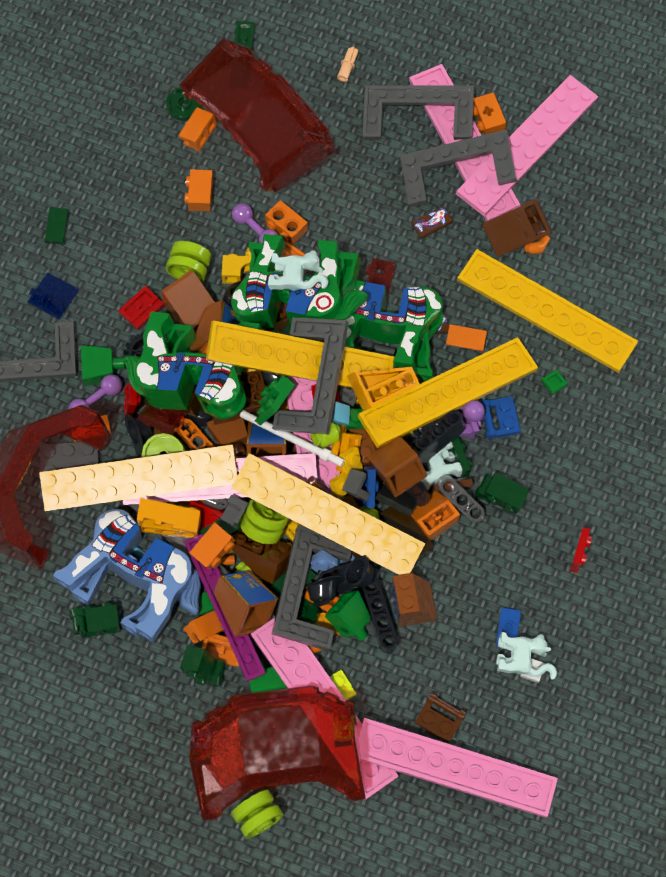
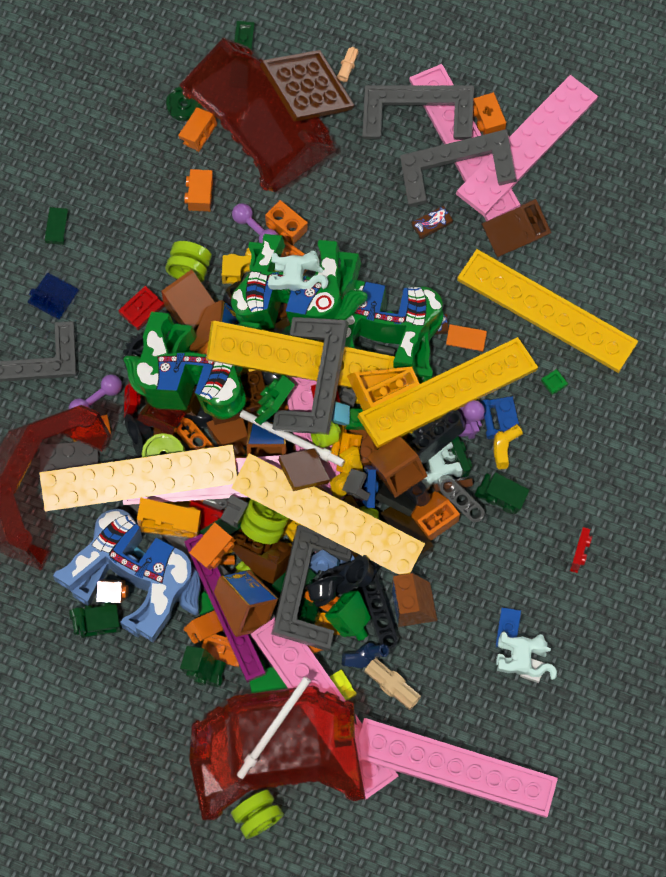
green torso [81,346,125,386] -> none
clear red brick [364,258,395,299] -> none
reddish brown plate [414,692,467,744] -> none
orange arm [524,235,550,254] -> none
none -> brick [97,579,129,603]
none -> white bar [237,676,311,779]
none -> reddish brown plate [260,50,355,122]
none -> reddish brown tile [278,448,330,491]
none -> dark blue arm [342,643,389,668]
none -> tan piece [364,658,421,710]
none -> yellow arm [493,424,523,469]

